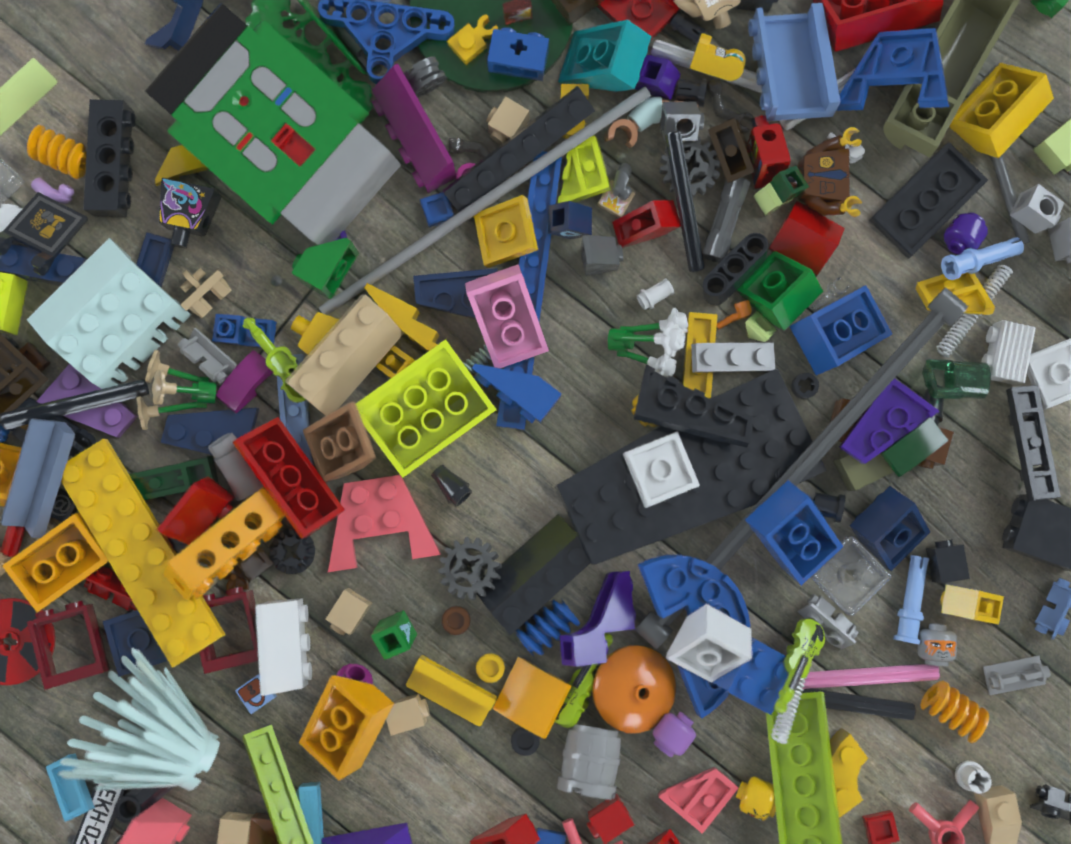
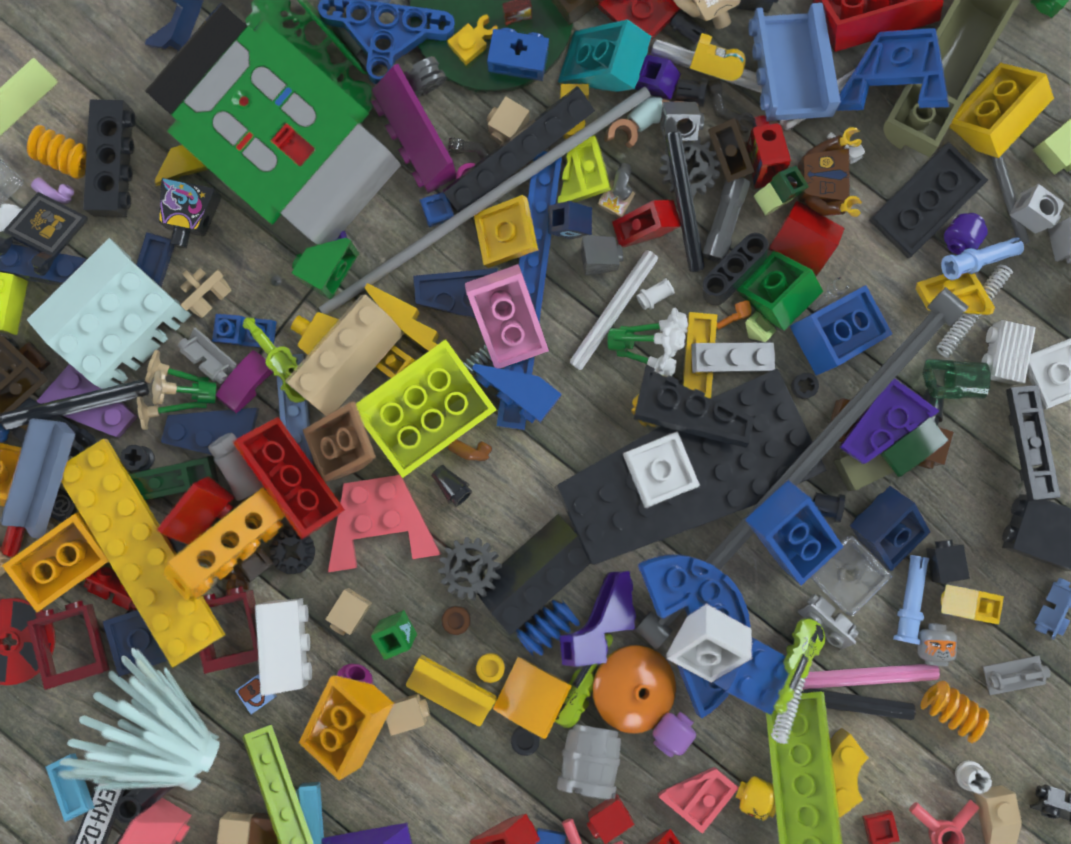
none -> black bush [120,445,155,471]
none -> dark orange arm [448,439,492,461]
none -> white axle [570,250,658,370]

